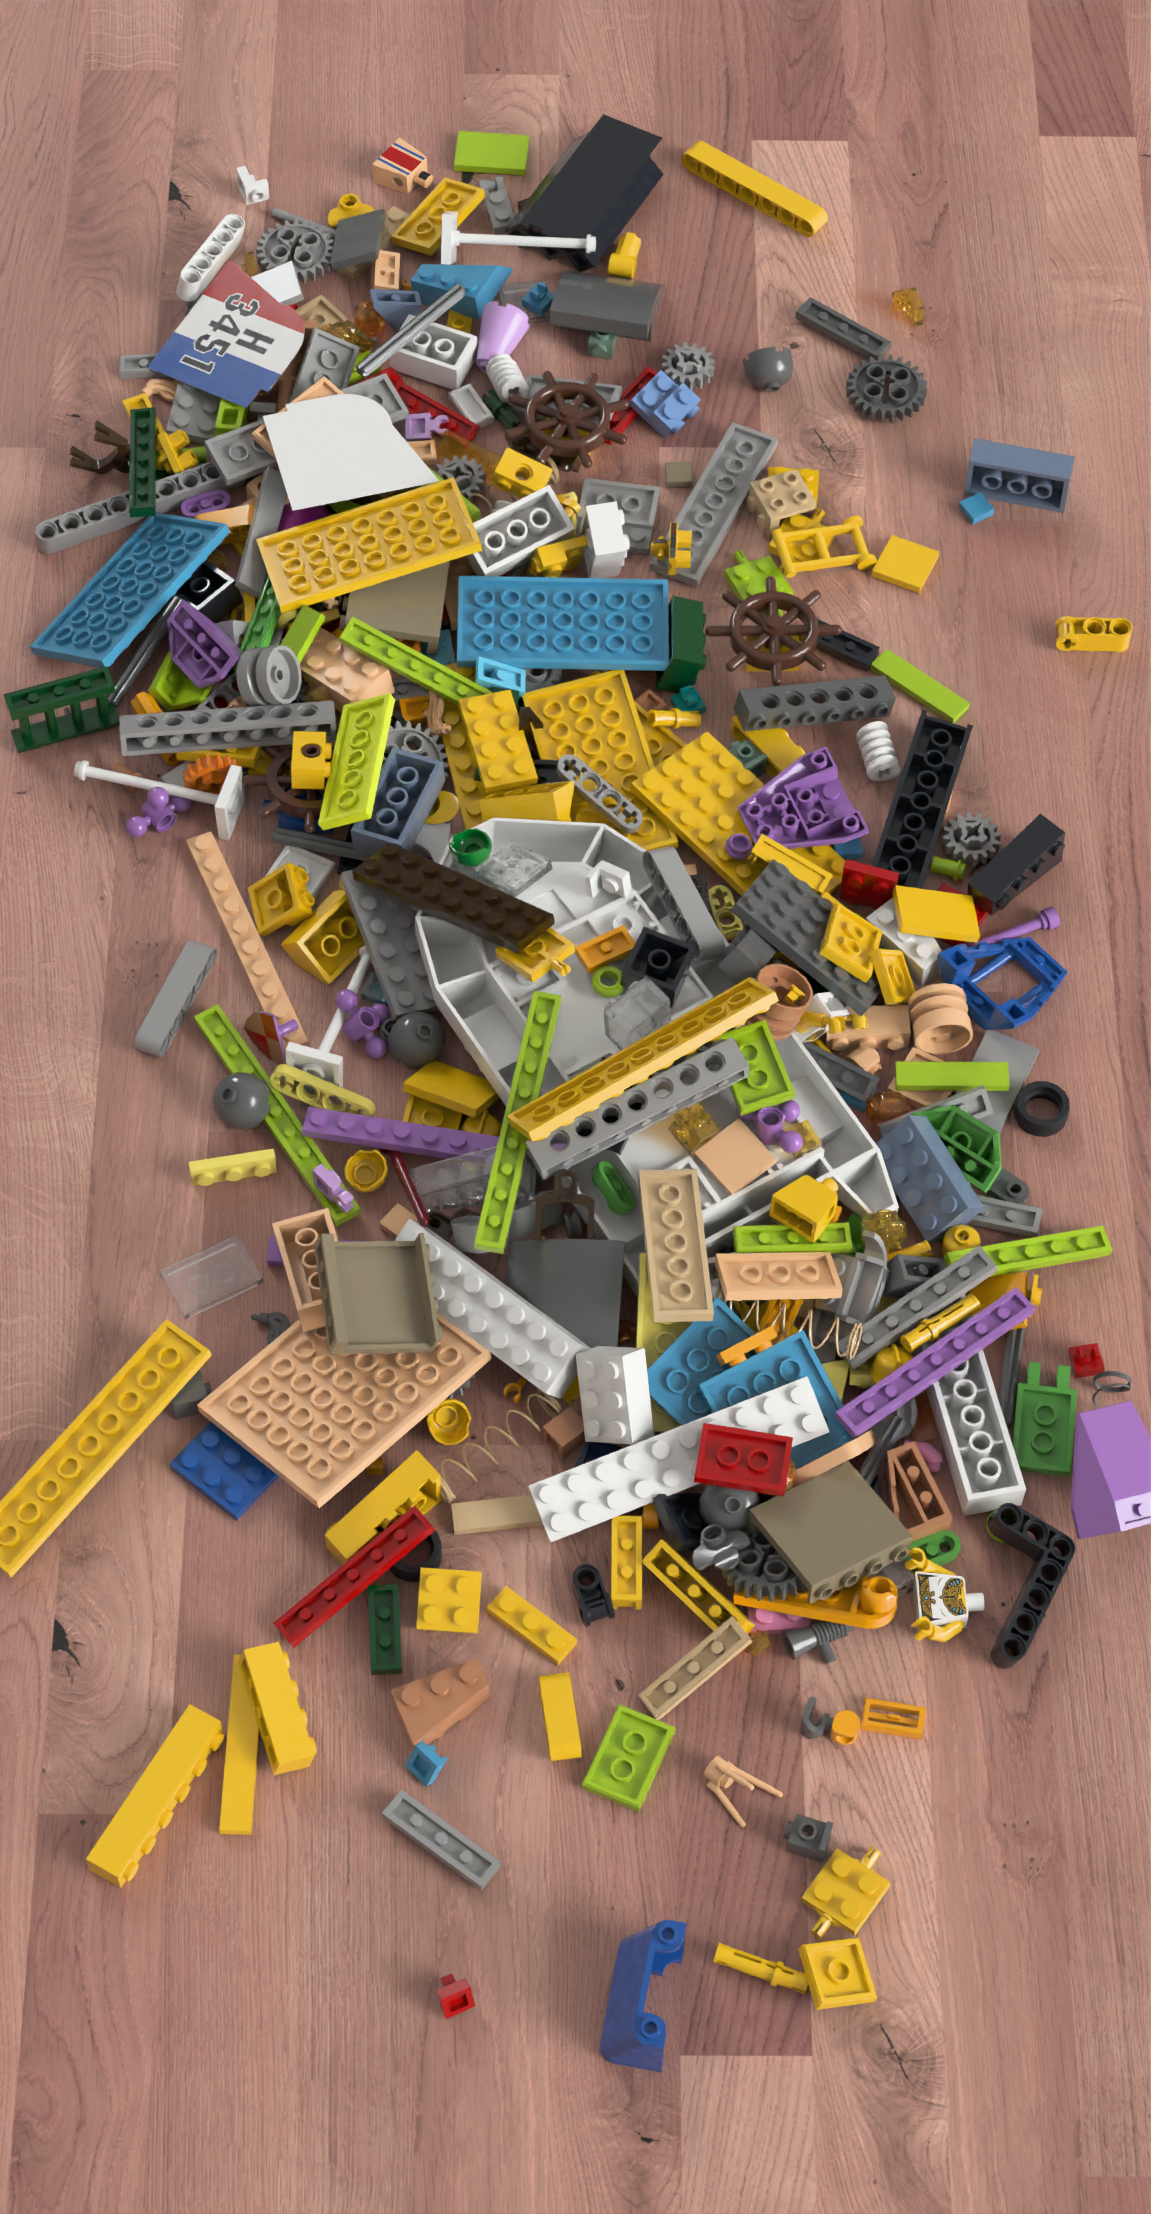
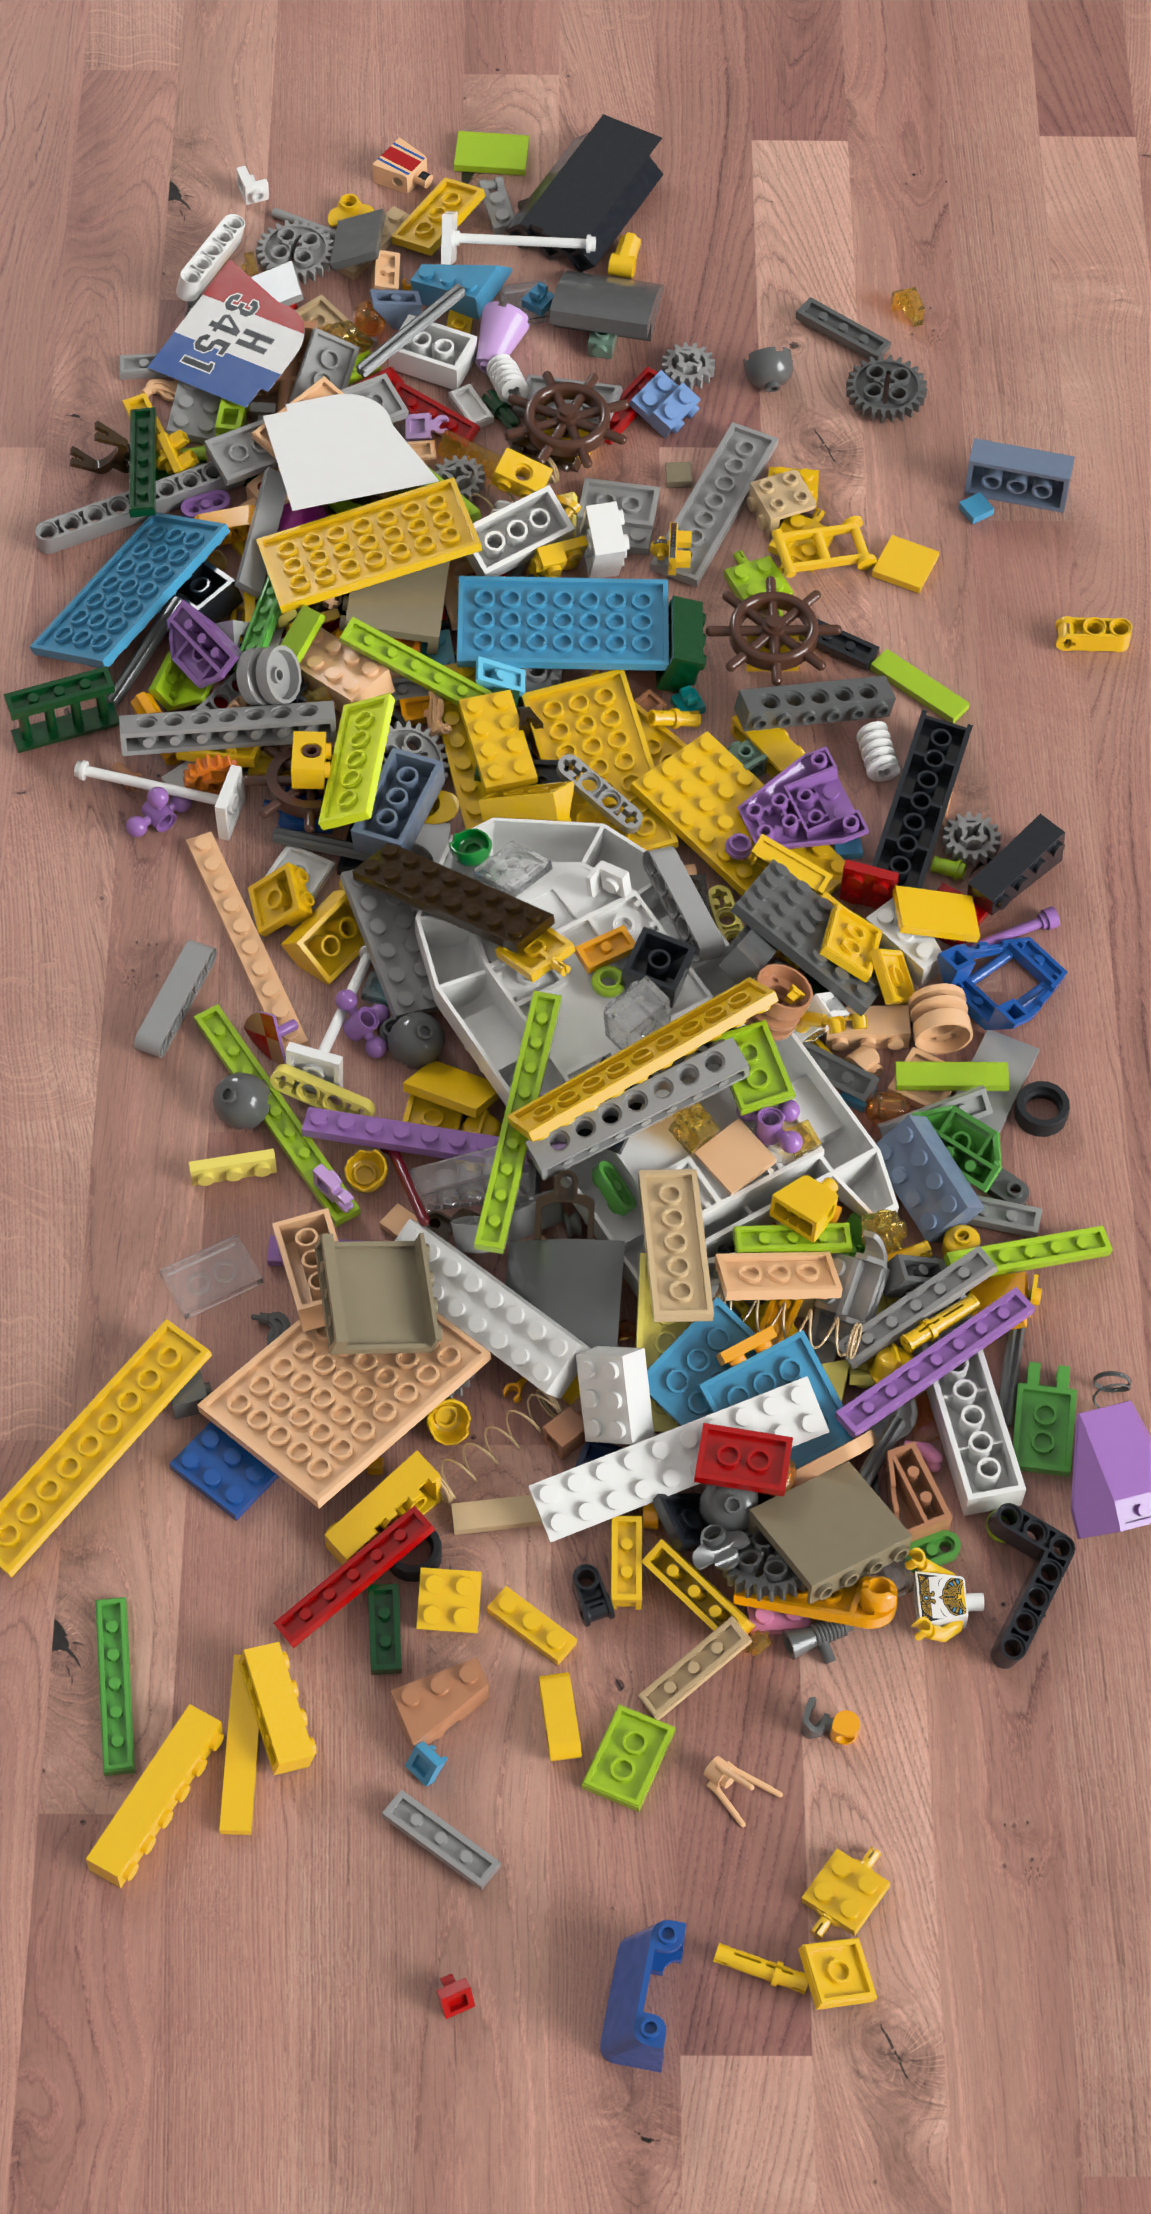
yellow beam [681,140,828,237] -> none
dark grey brick [783,1814,833,1862] -> none
light orange tile [860,1697,926,1740] -> none
red tile [1068,1343,1105,1378] -> none
none -> bright green tile [95,1597,136,1776]

